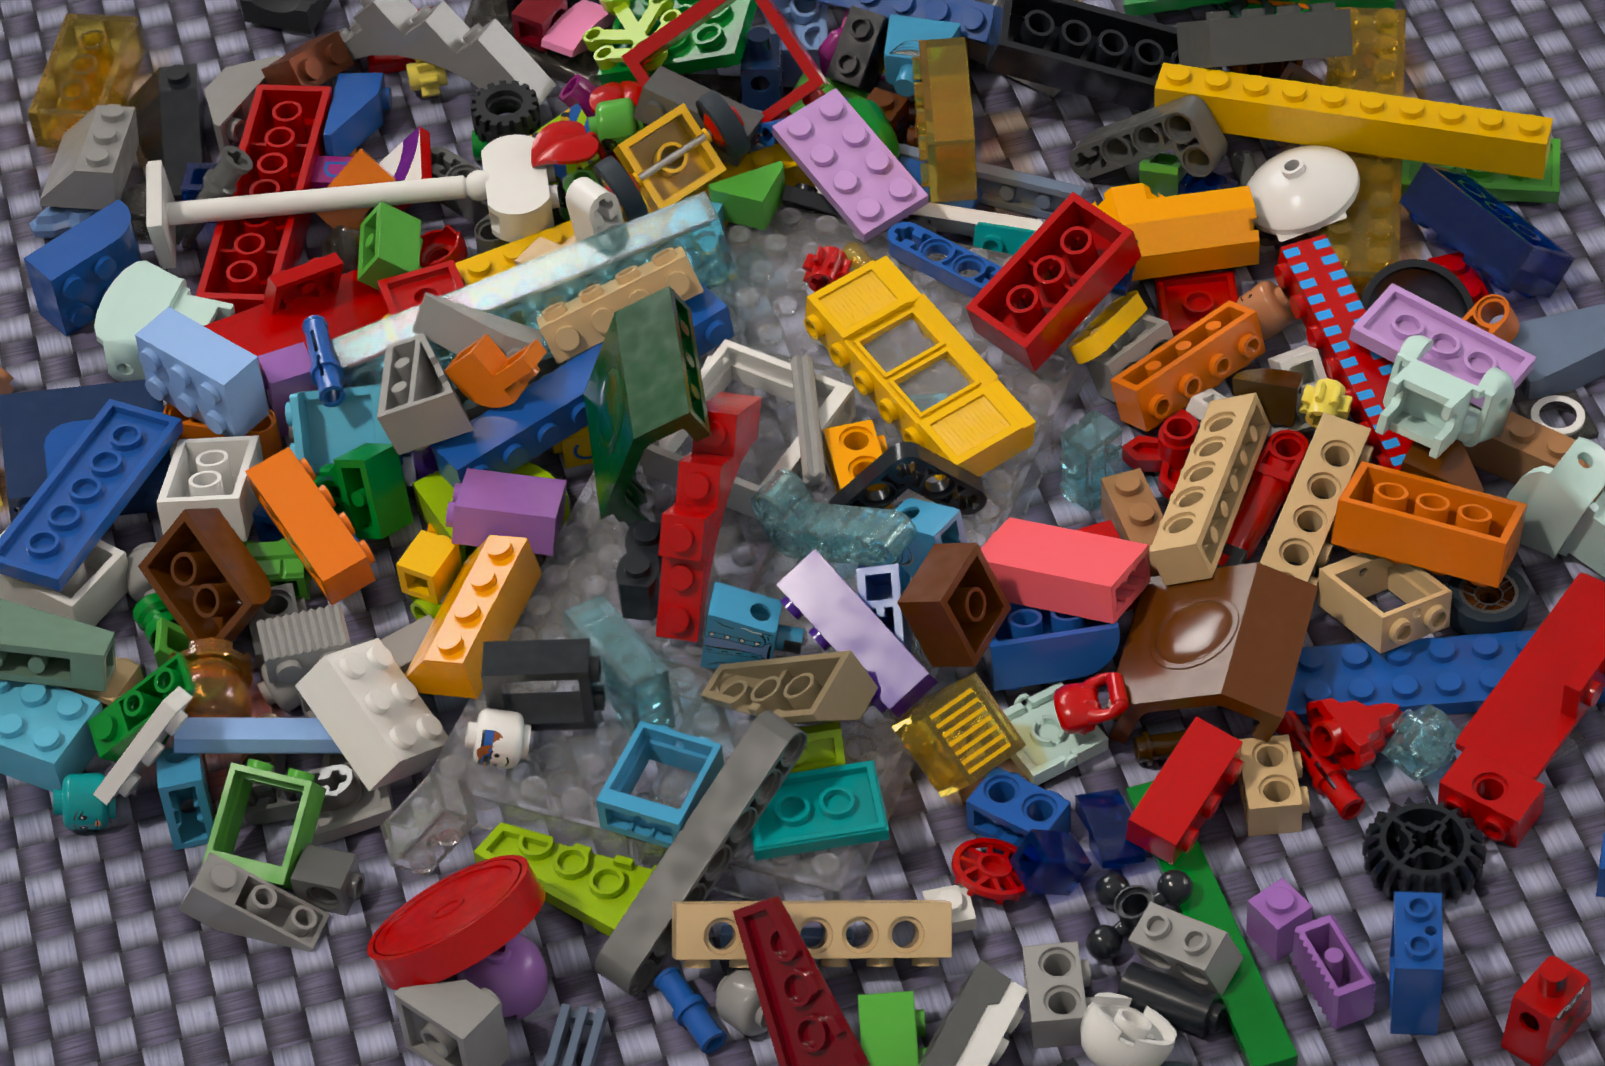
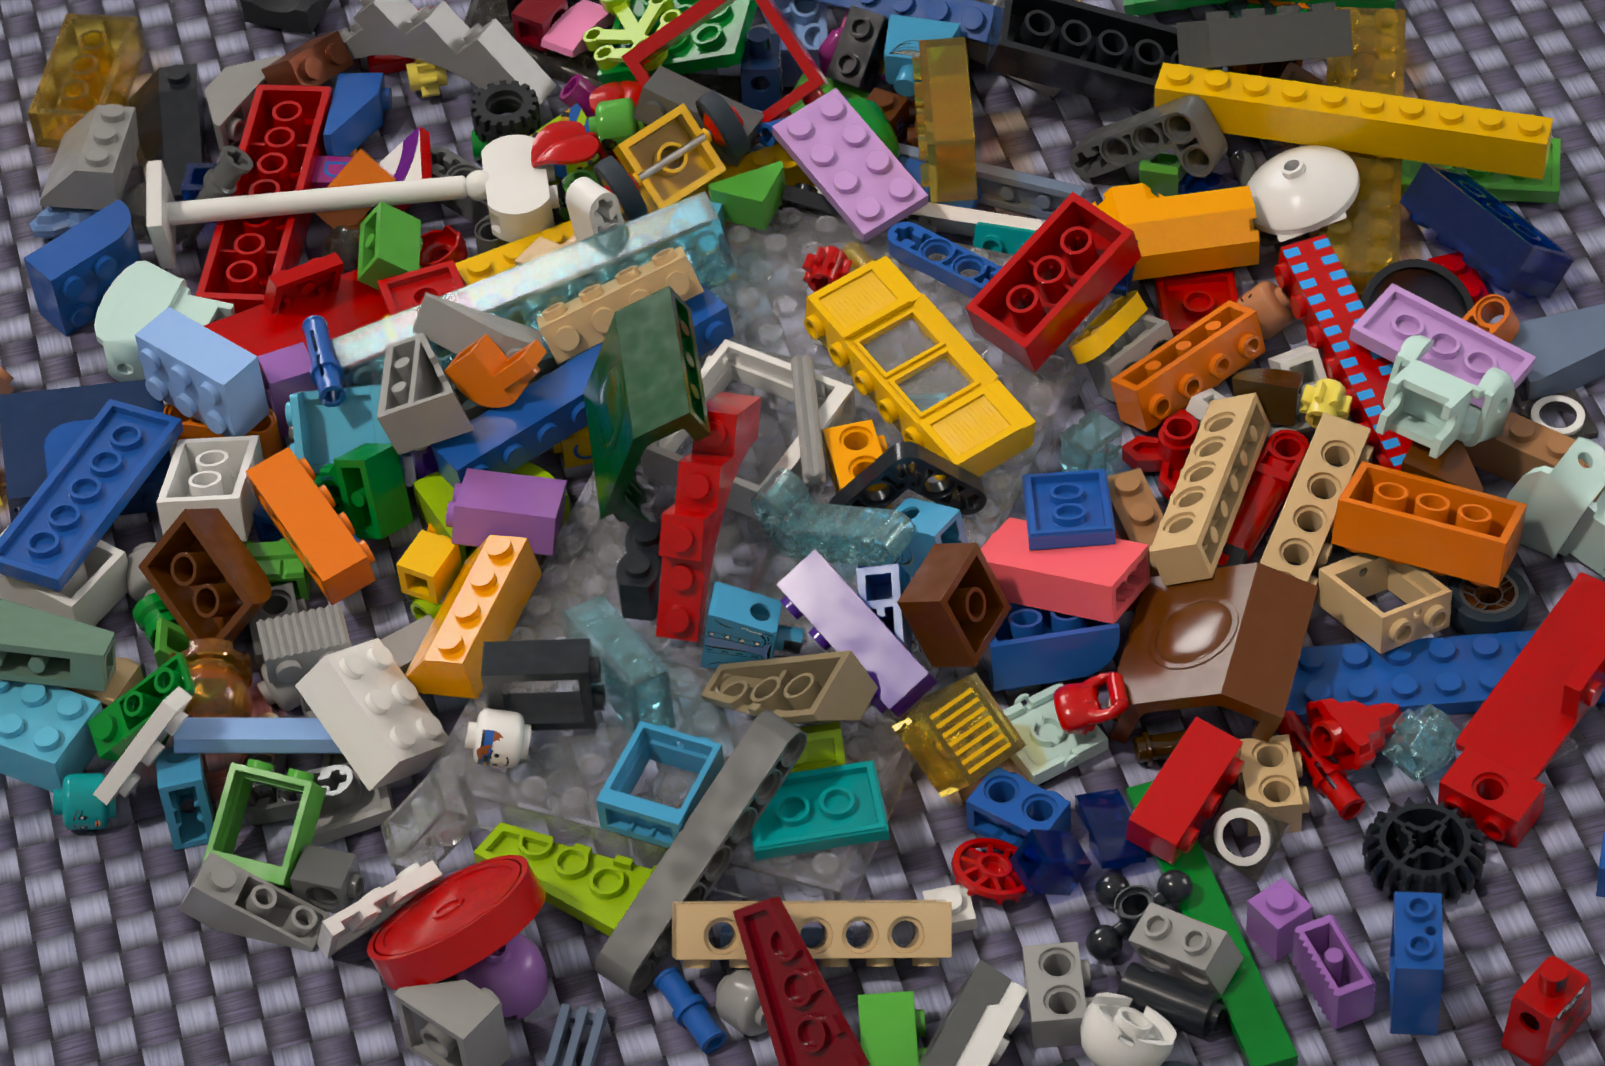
none -> white wing [317,860,443,958]
none -> blue tile [1022,469,1116,550]
none -> piece [1201,789,1290,882]

